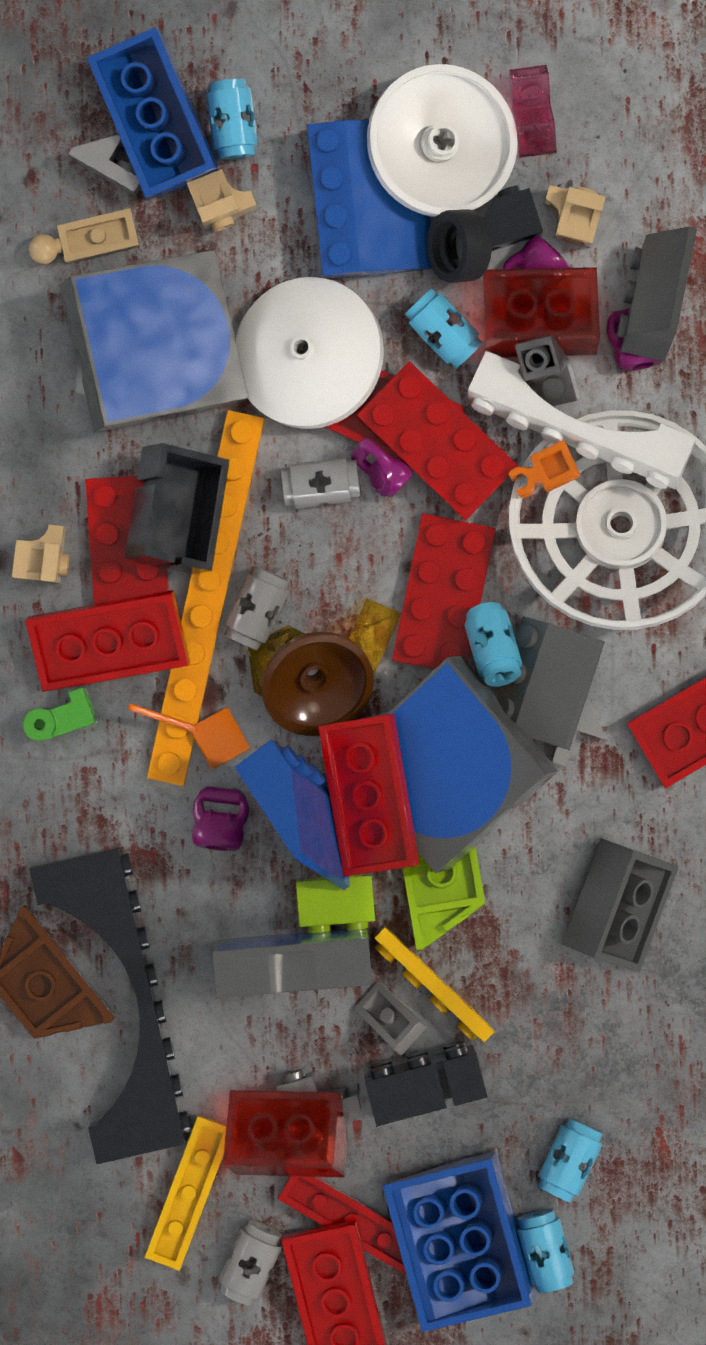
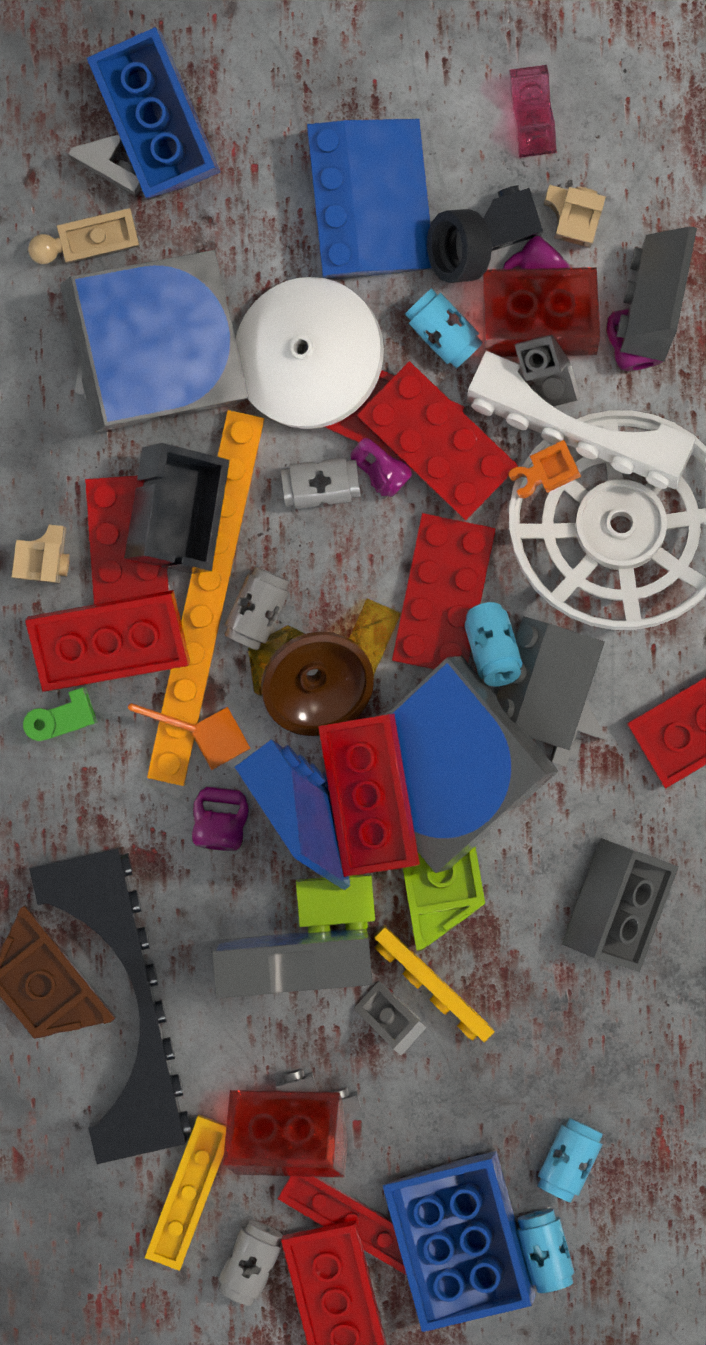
tan brick [187,169,257,232] -> none
medium azure piece [206,79,258,160] -> none
black piece [364,1041,488,1127] -> none
white dish [367,64,518,217] -> none

